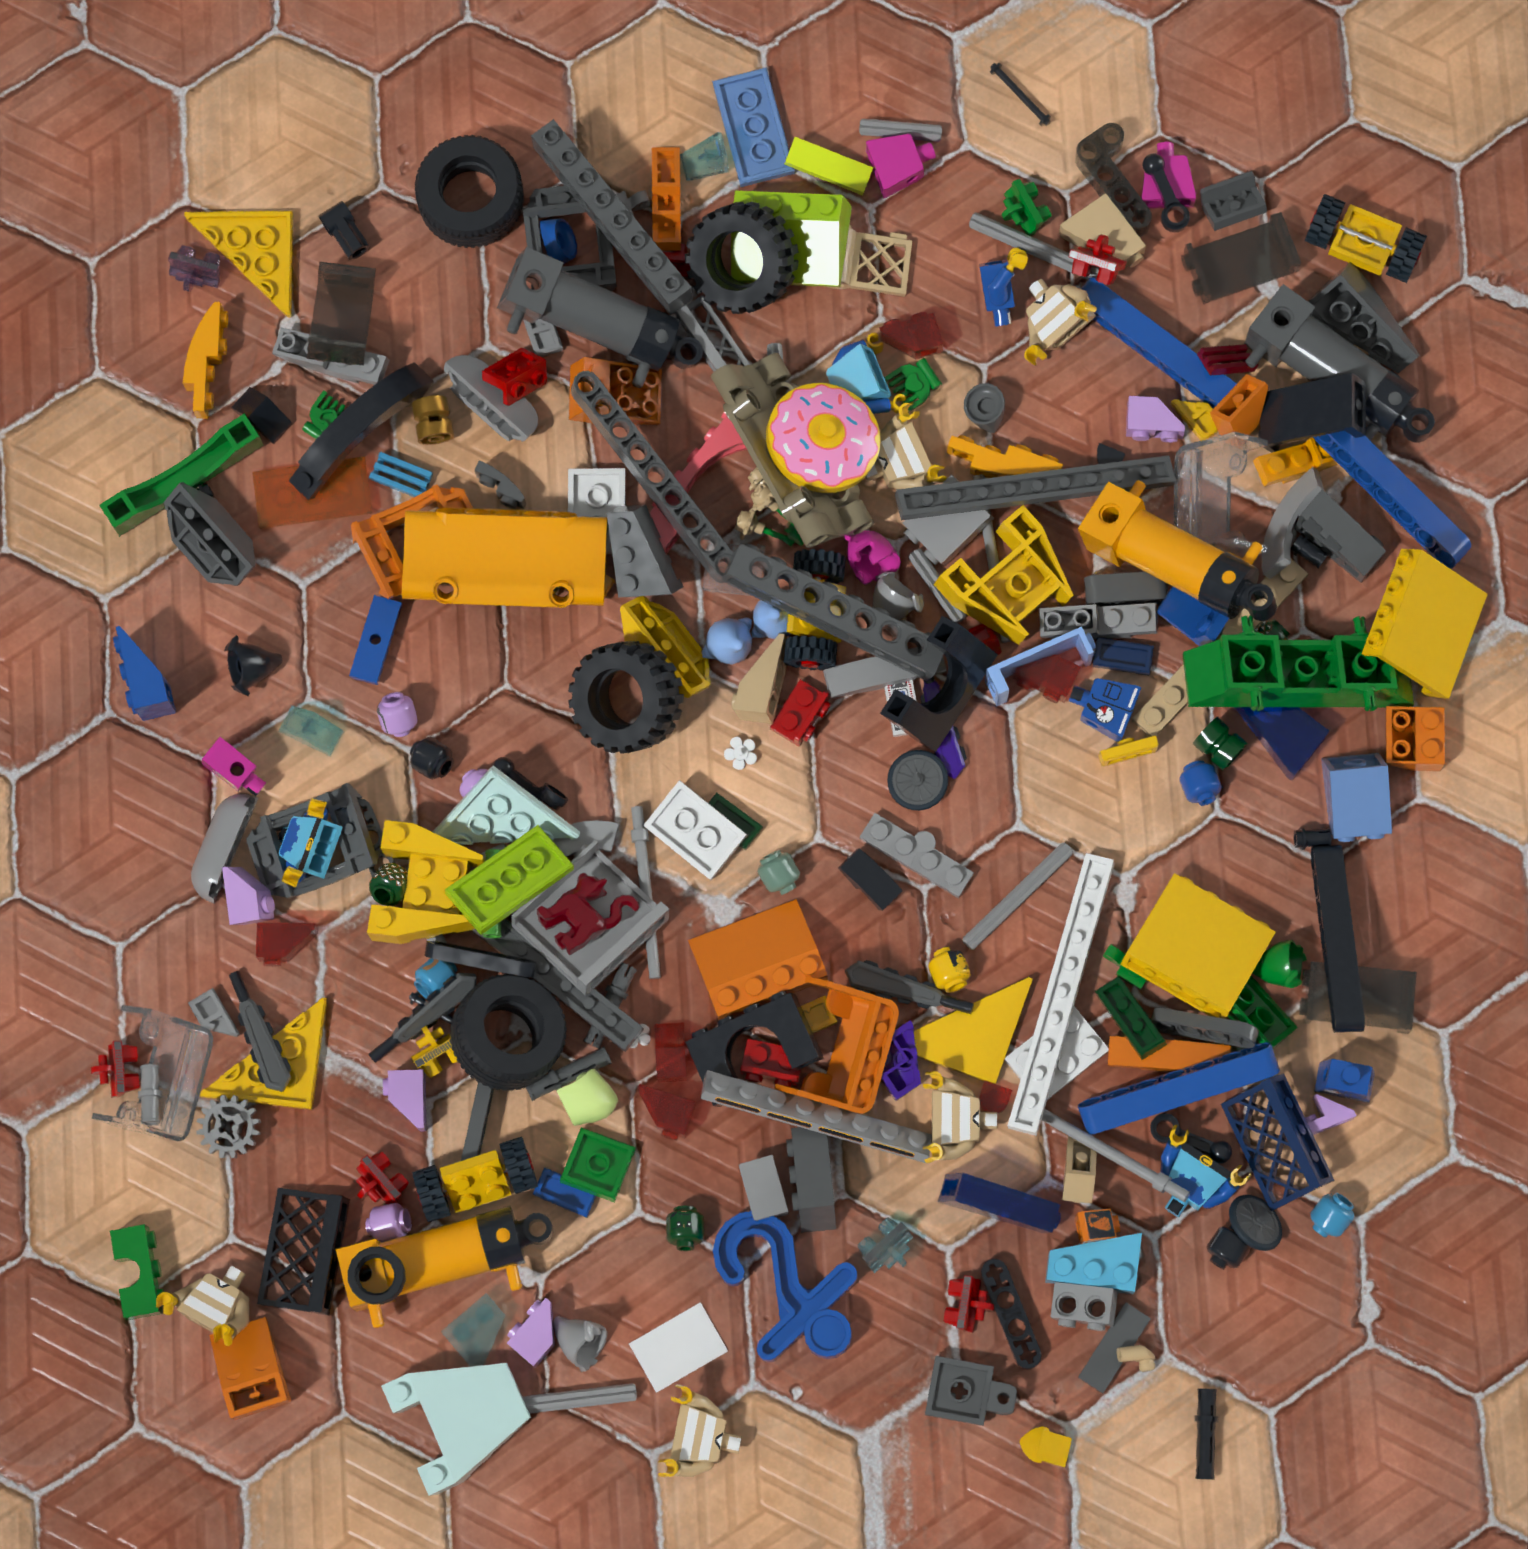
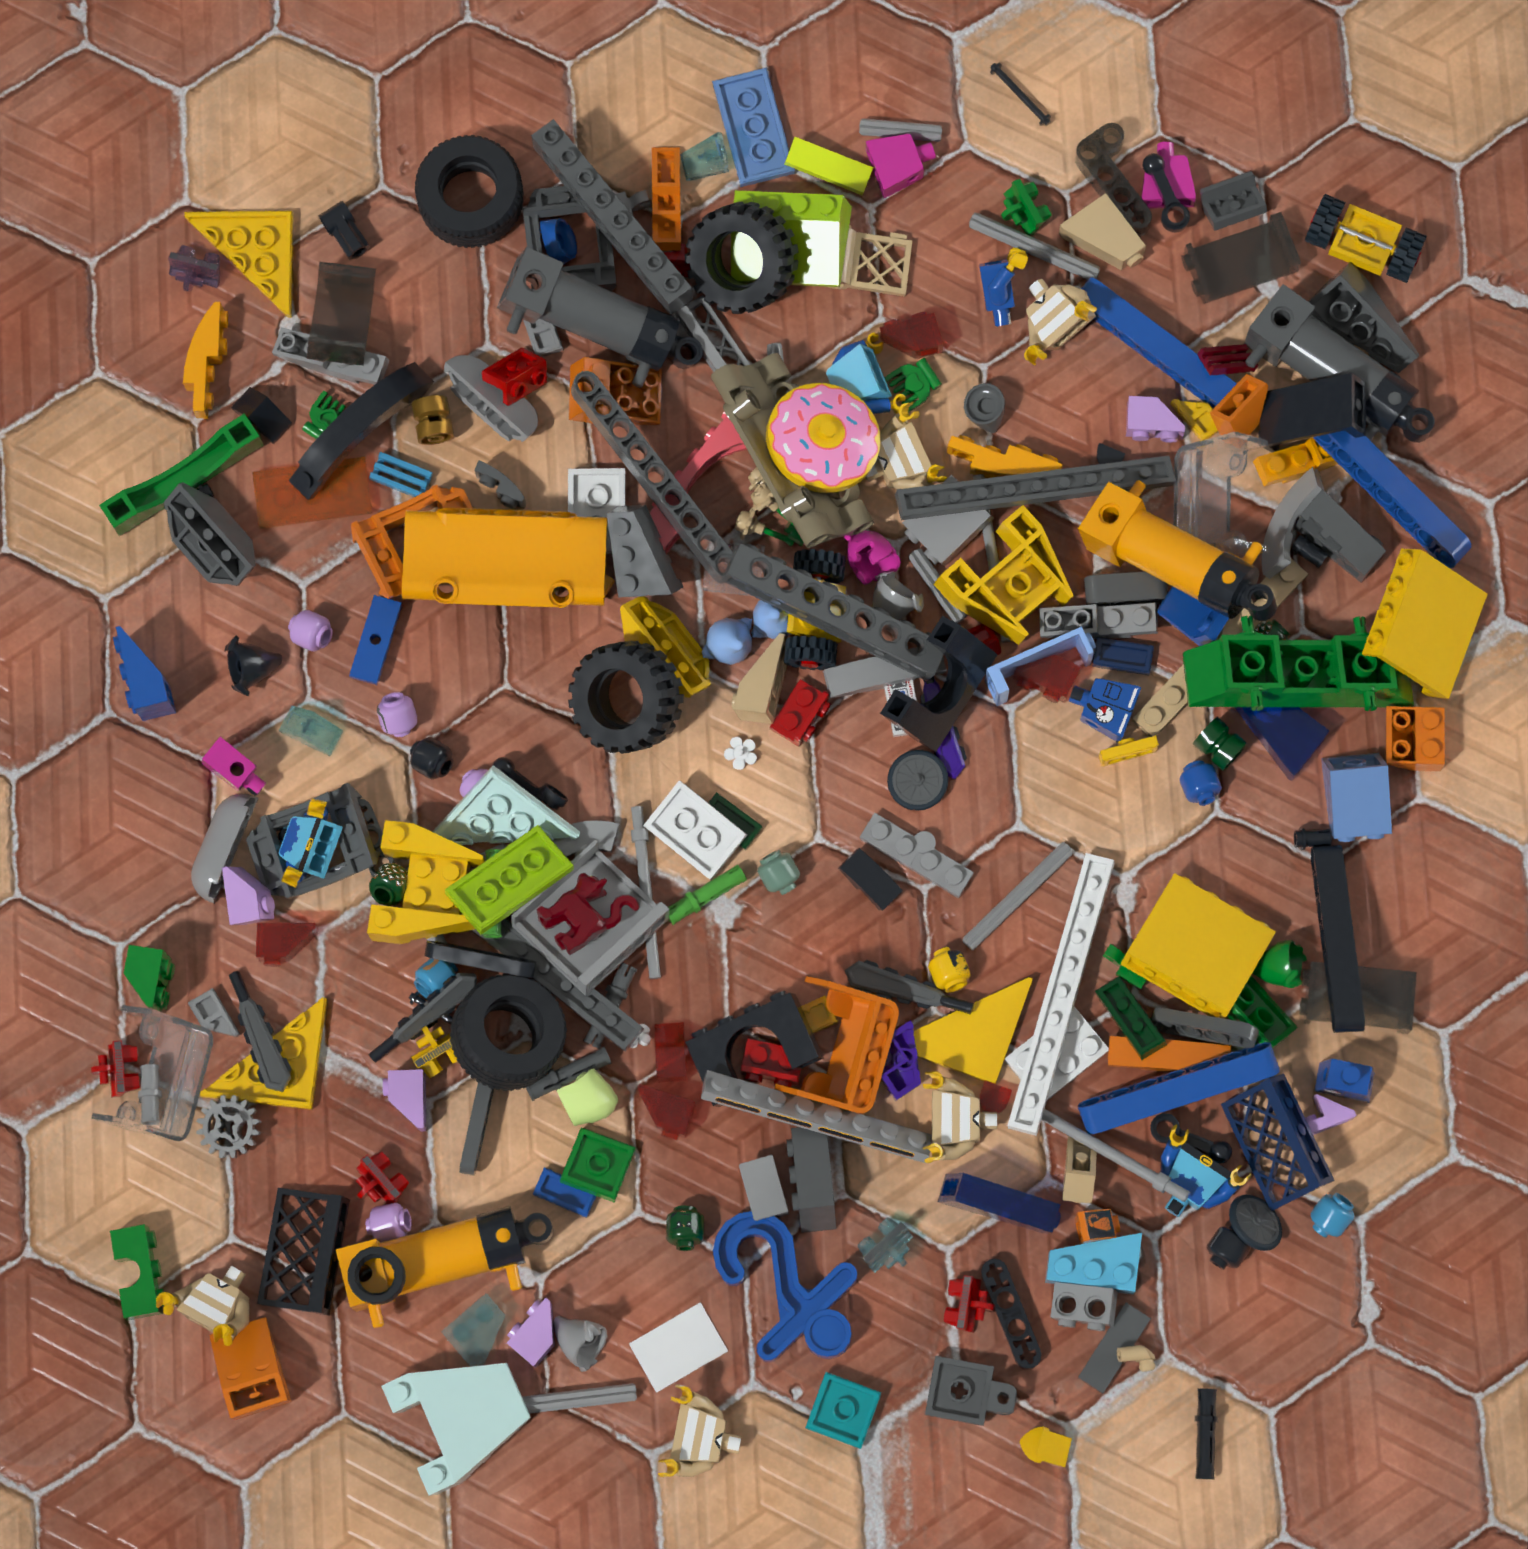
plate [412,1136,538,1223] -> none
orange slope [688,899,828,1021] -> none
red hips [1069,234,1127,285] -> none
none -> green slope [124,945,175,1016]
none -> lavender head [288,610,333,652]
none -> bright green pin [668,864,747,925]
none -> teal plate [805,1372,882,1449]

